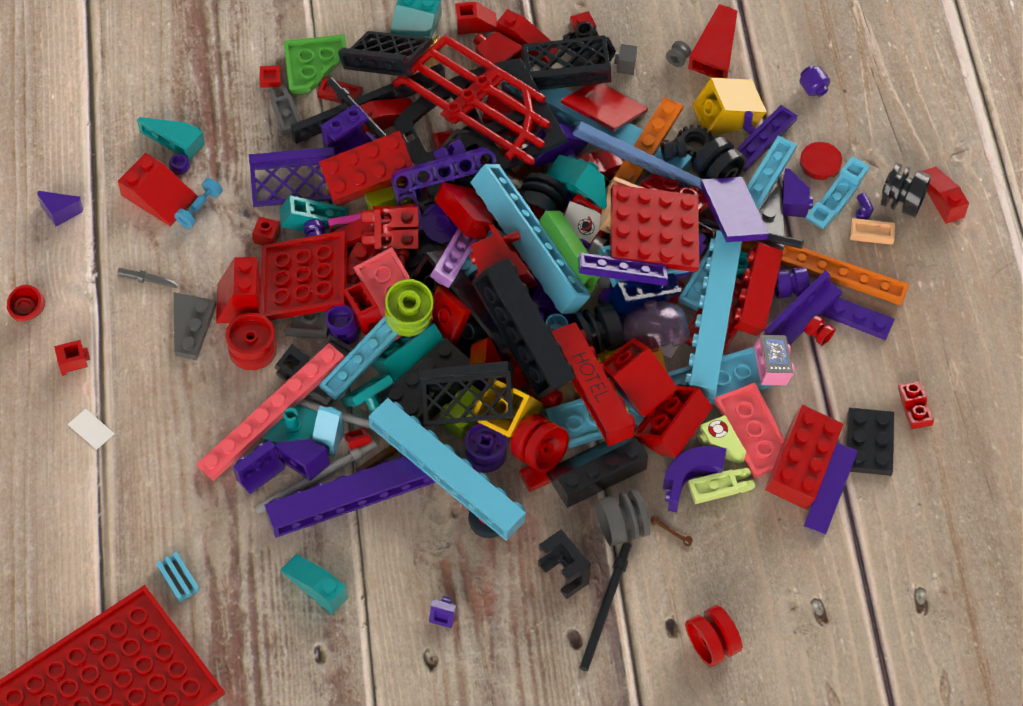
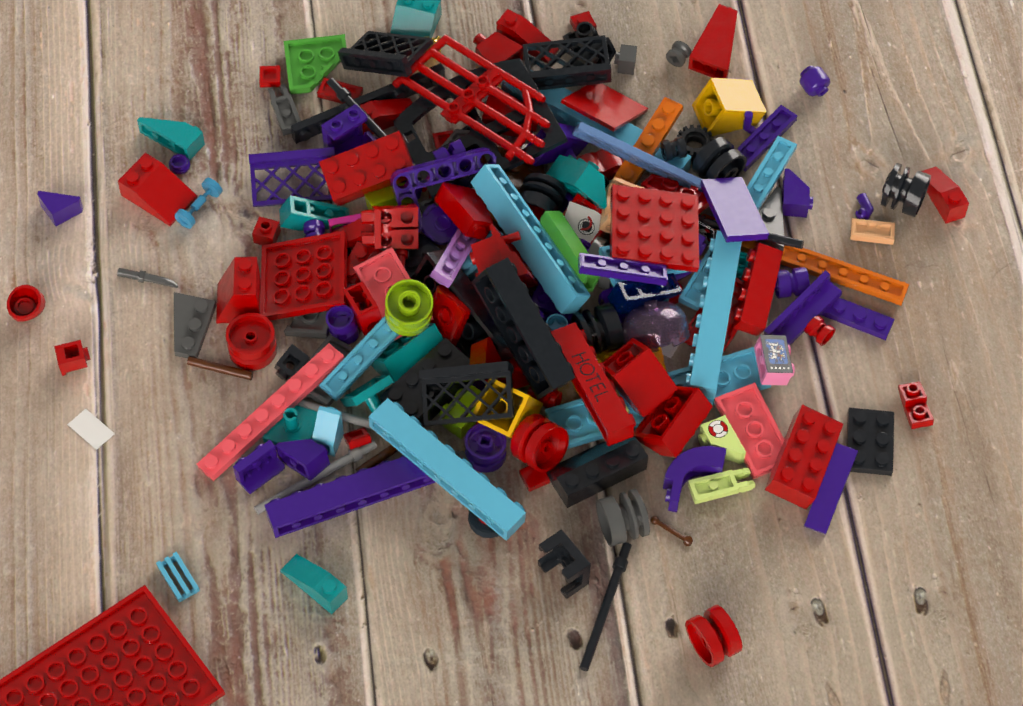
dark purple tile [429,596,456,628] -> none
red slope [455,1,497,35] -> none
red tile [800,142,843,180] -> none
medium azure slope [805,156,870,230] -> none
none -> reddish brown bar [187,356,254,380]

